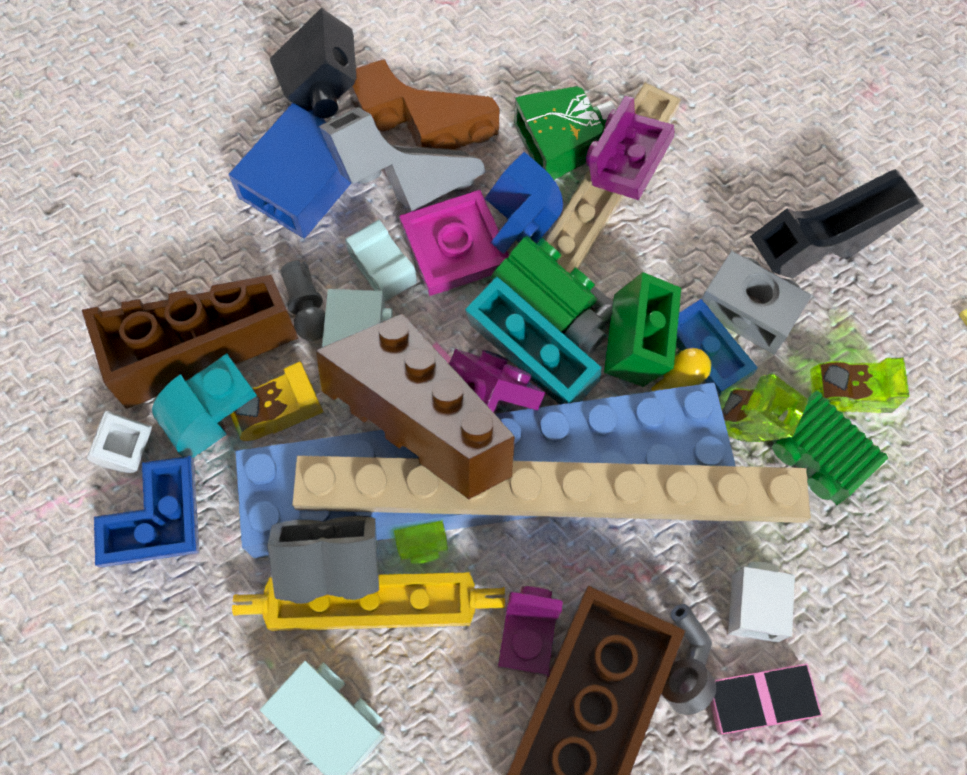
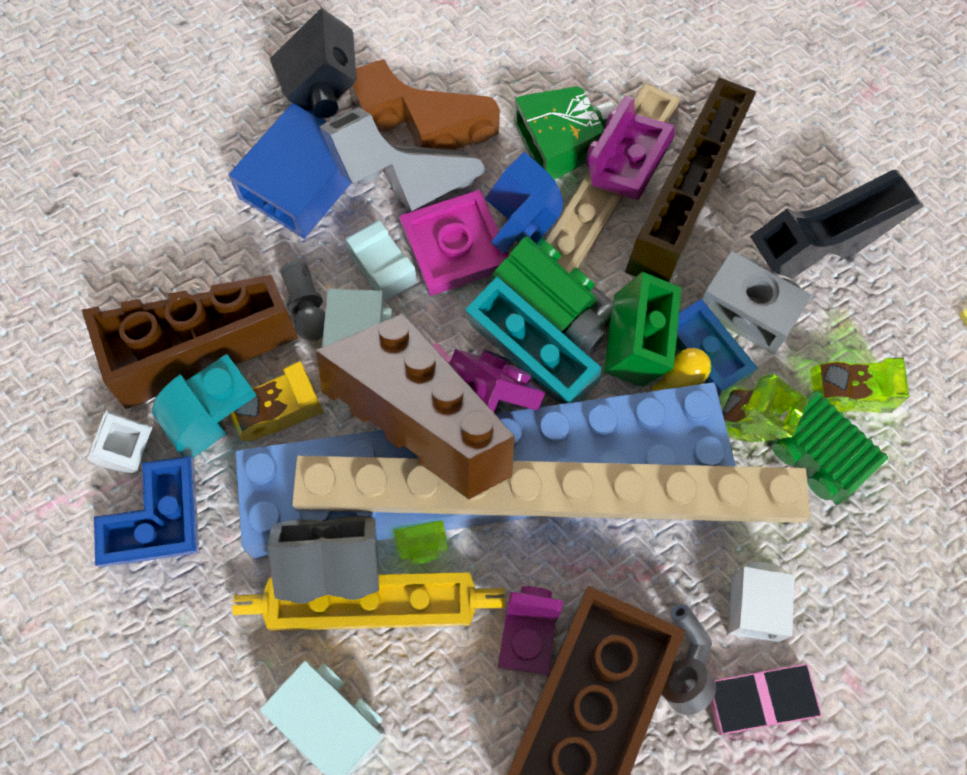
none -> dark brown slope [625,77,757,282]

